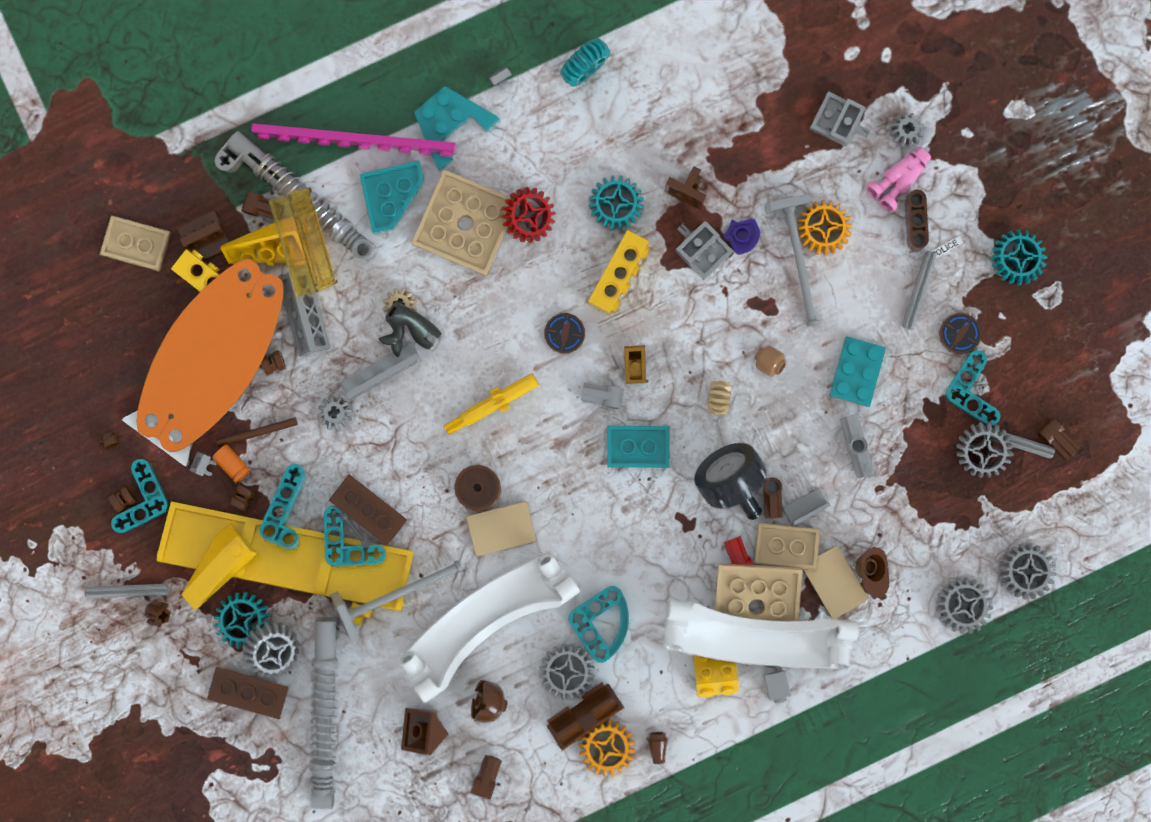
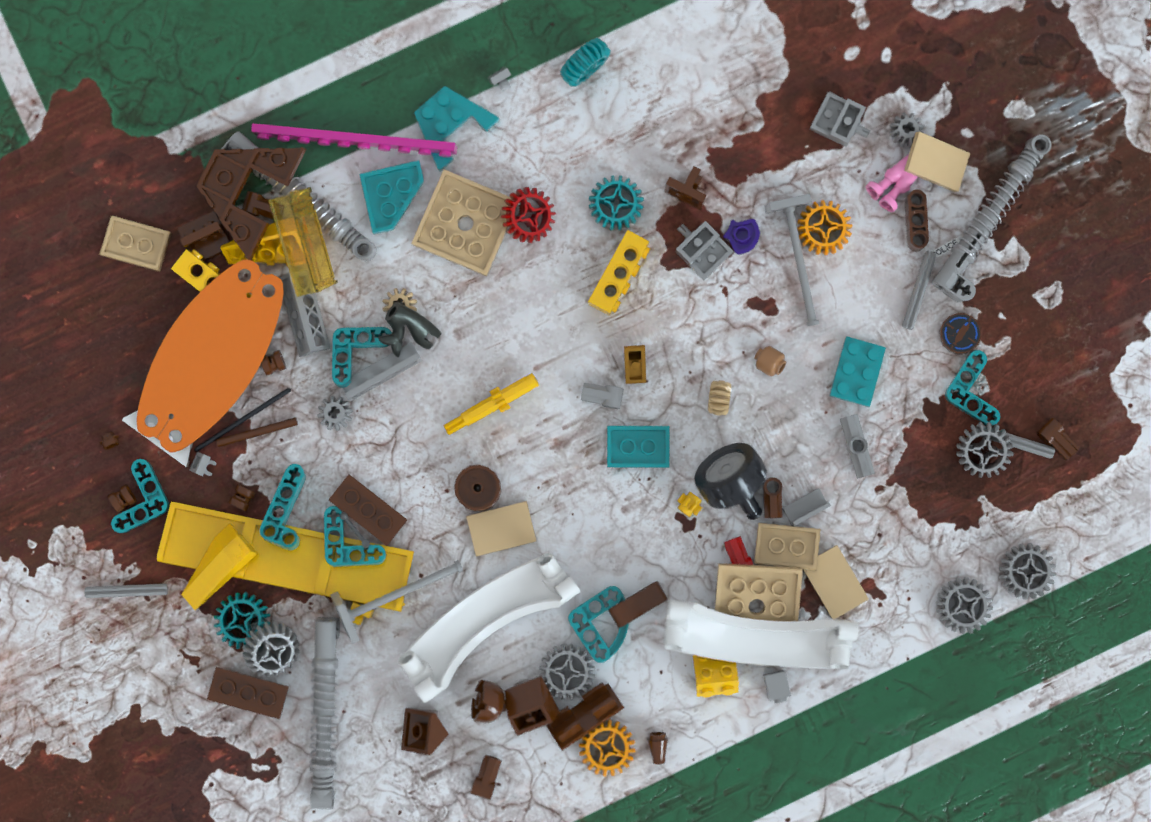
reddish brown gear [144,600,171,627] -> none
orange piece [212,444,251,484] -> none
tile [544,313,585,354] -> none
reddish brown piece [856,547,889,598] -> none
teal gear [990,230,1047,285] -> none
none -> black axle [194,388,291,452]
none -> reddish brown wing [196,147,307,260]
none -> teal beam [332,327,392,388]
none -> reddish brown slope [505,676,560,736]
none -> reddish brown beam [608,581,668,628]
none -> yellow gear [677,492,702,517]
none -> tan tile [904,131,970,192]
none -> light grey piece [932,135,1051,302]

